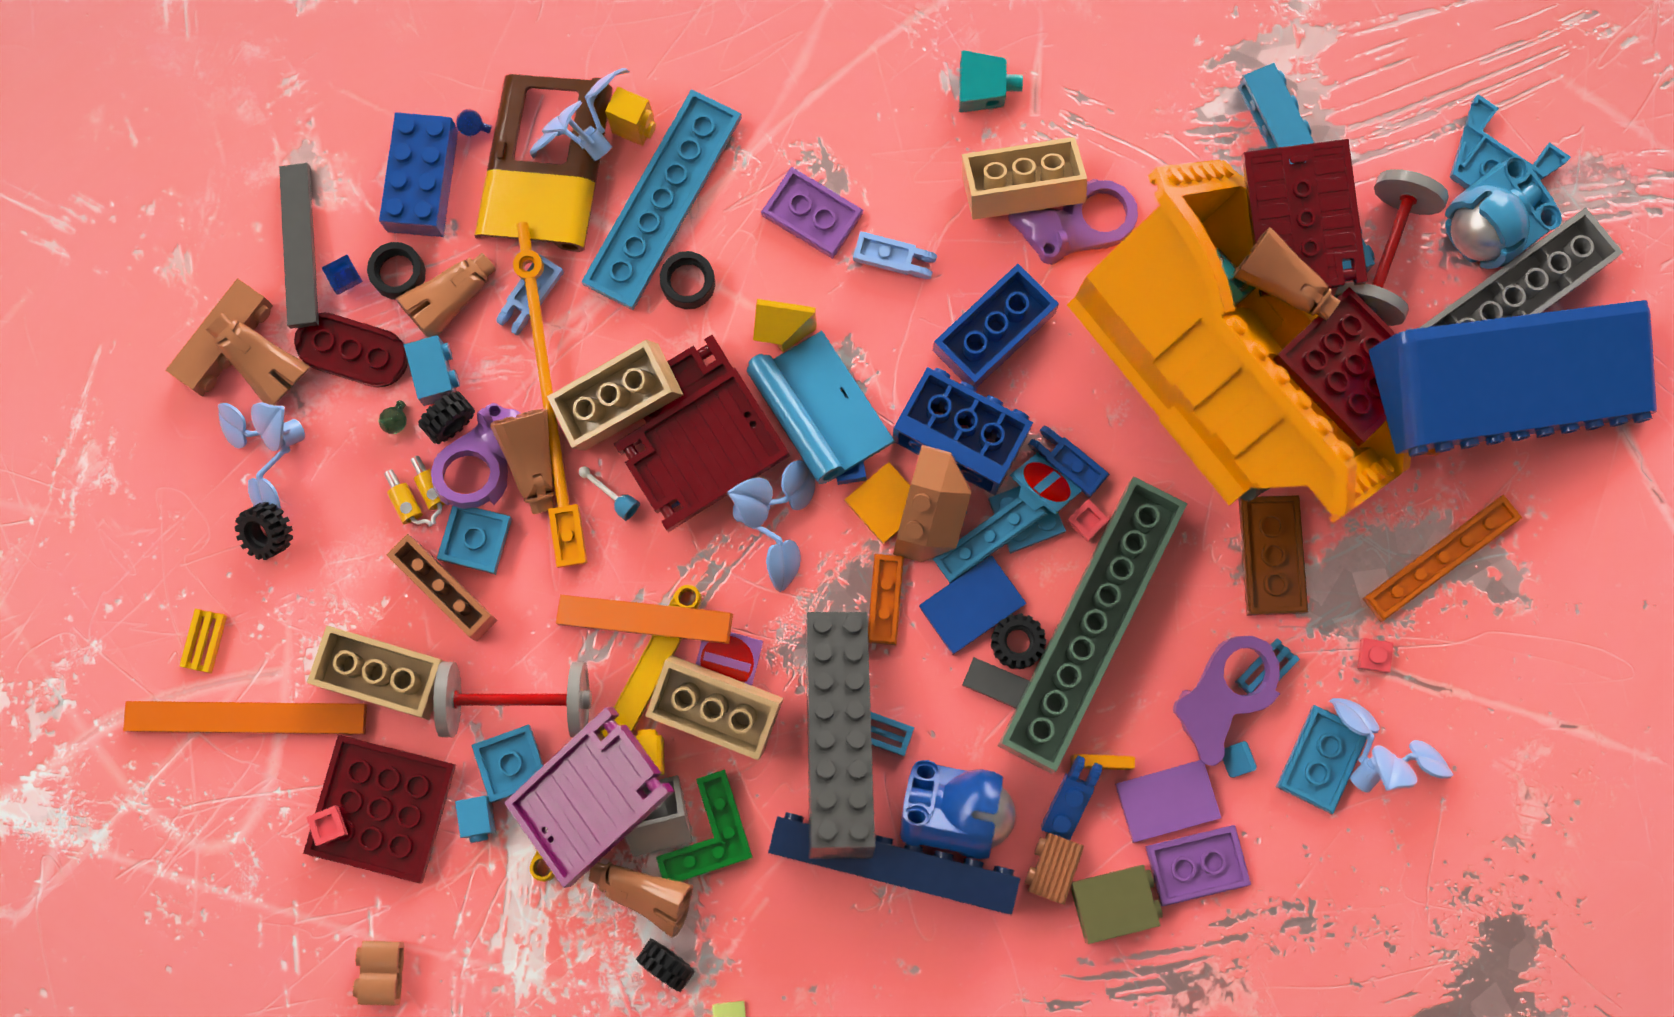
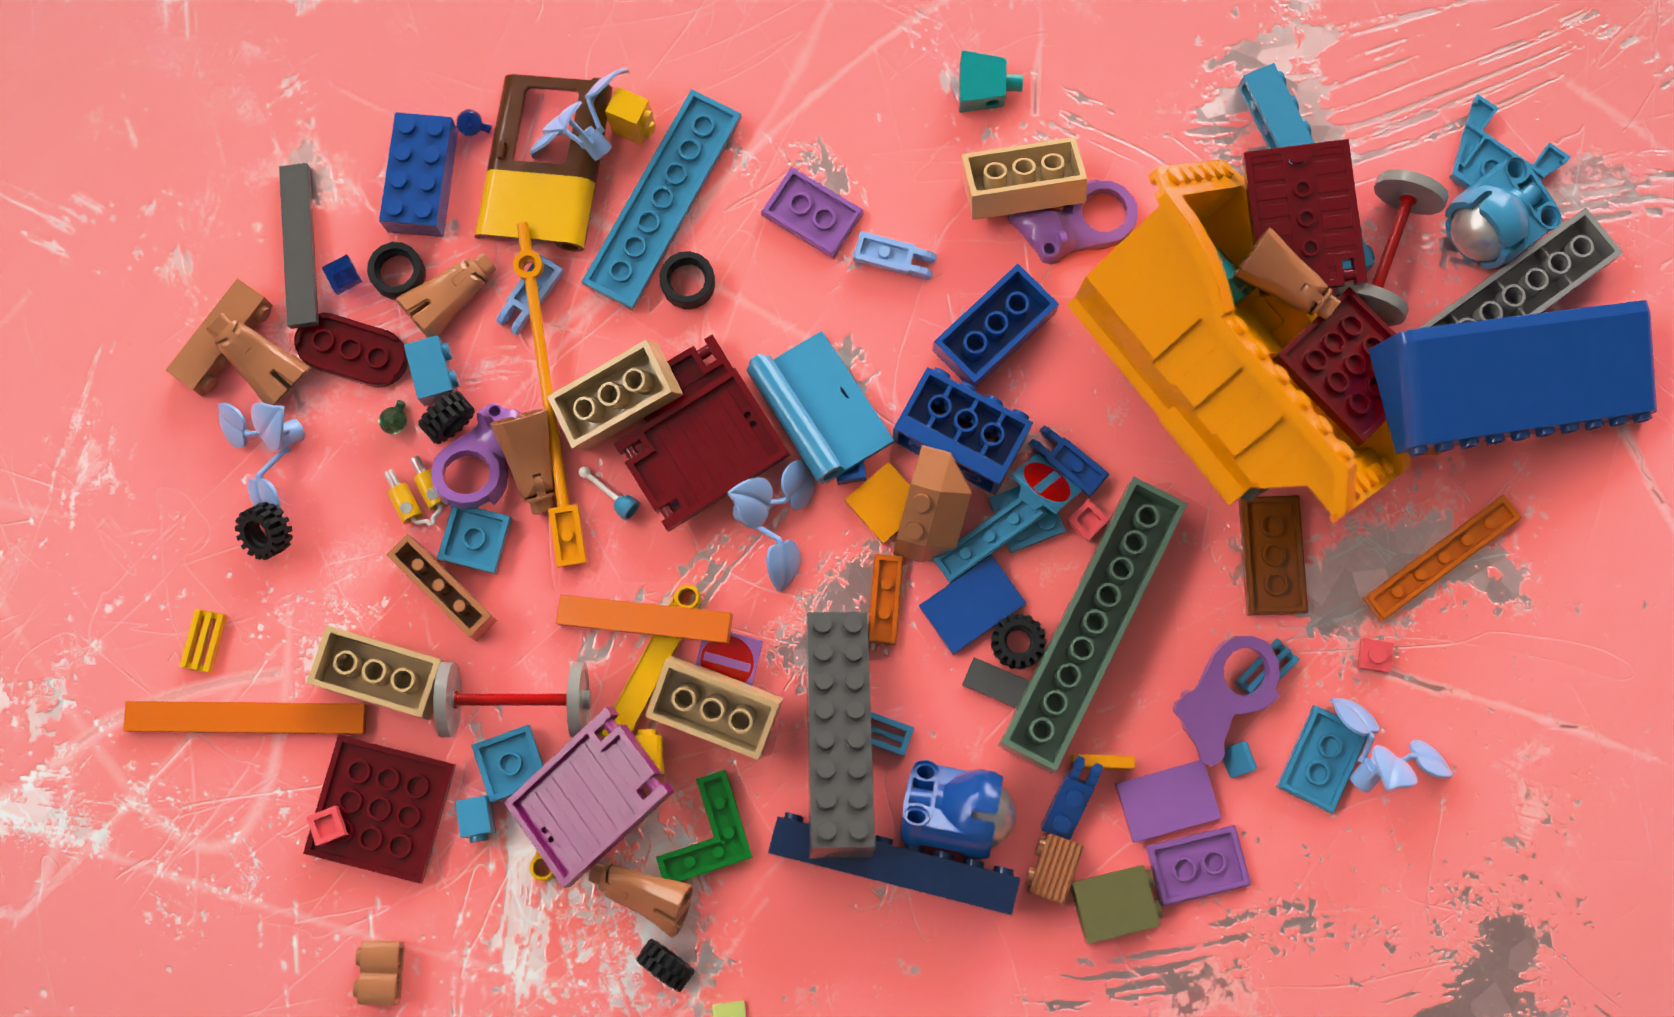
light grey slope [626,775,693,857] -> none
yellow slope [753,299,817,352] -> none

